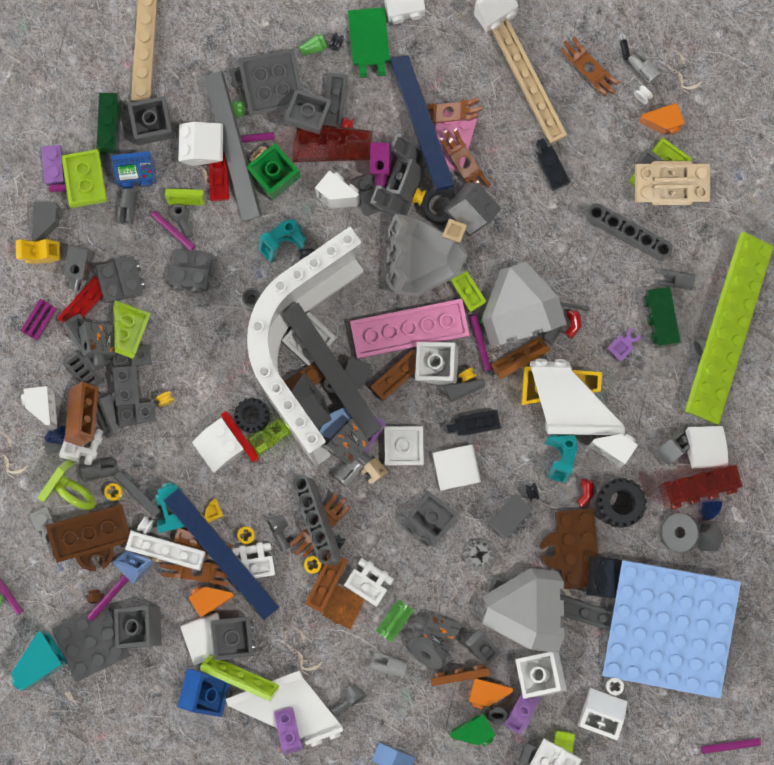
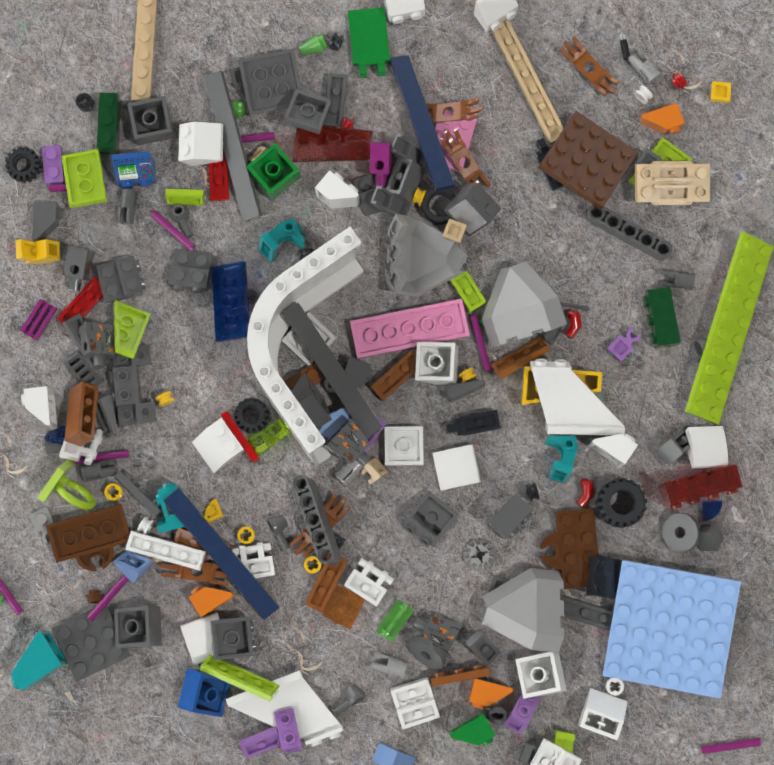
none -> black tyre [5,146,42,183]
none -> magenta bar [72,450,129,465]
none -> black bush [76,93,94,112]
none -> clear blue tile [211,261,250,342]
none -> medium lavender plate [239,726,281,759]
none -> white slope [390,677,440,730]
none -> reddish brown plate [538,111,638,210]
none -> red plate [671,72,688,89]
none -> yellow plate [710,81,731,103]

